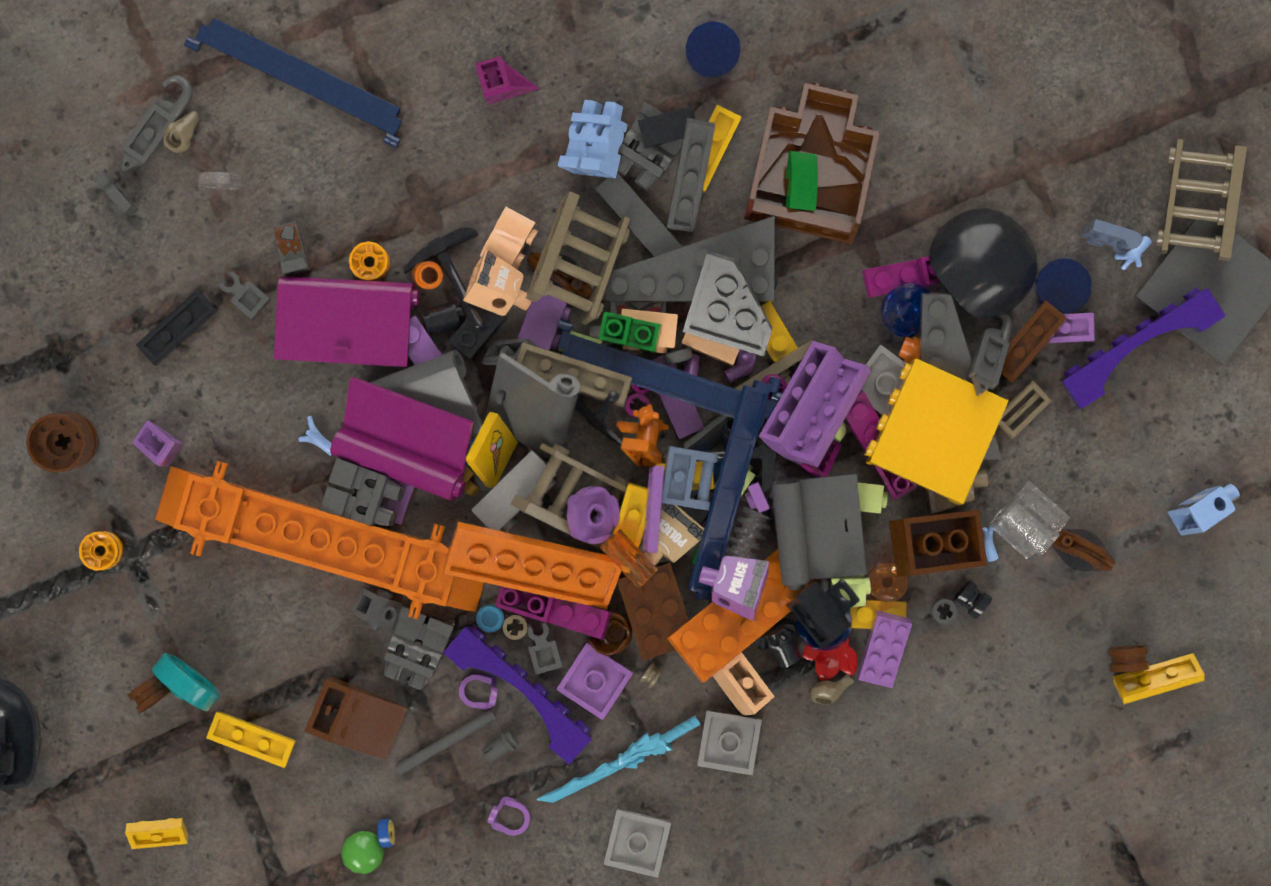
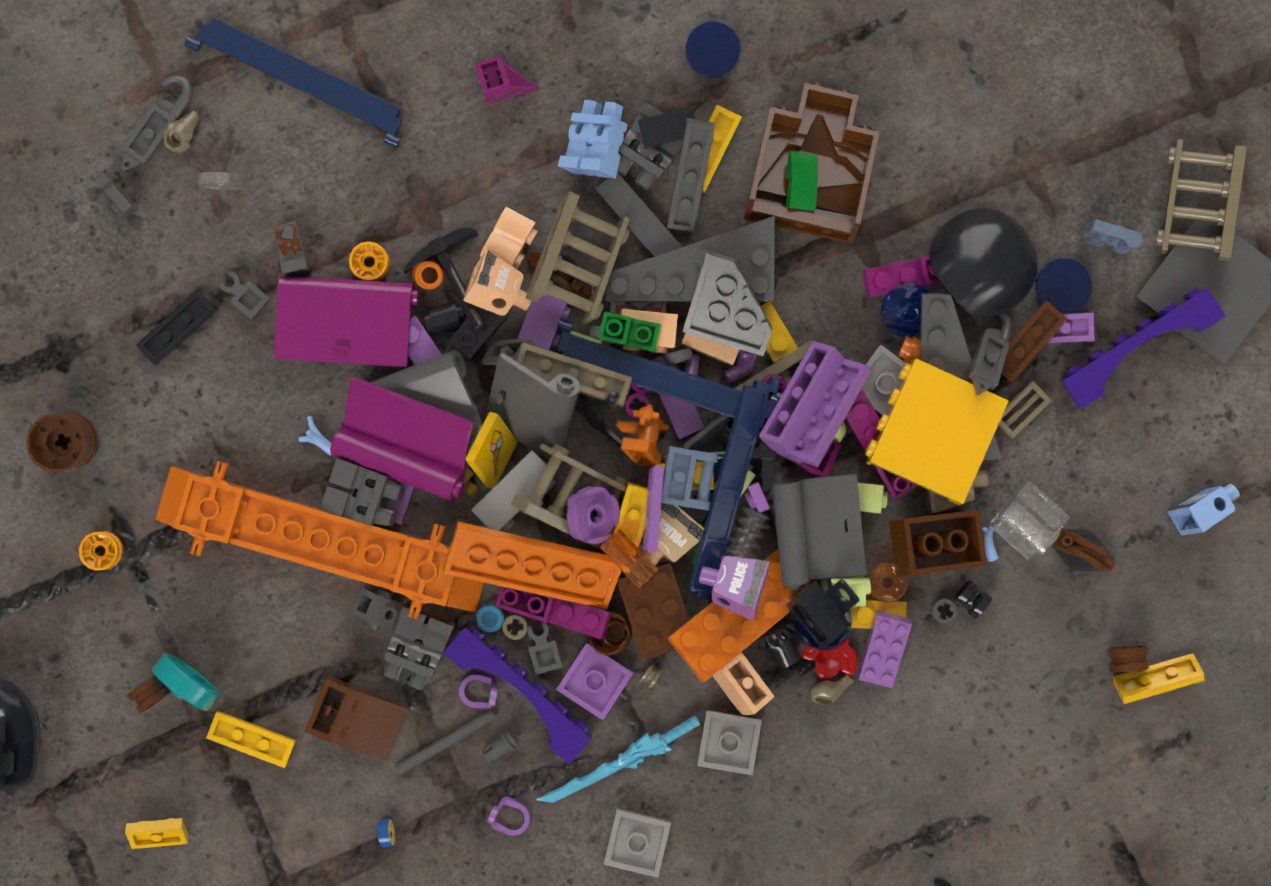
medium lavender slope [132,420,184,467] -> none
bright green hair [340,831,385,874] -> none
light blue bar [1114,236,1152,270] -> none

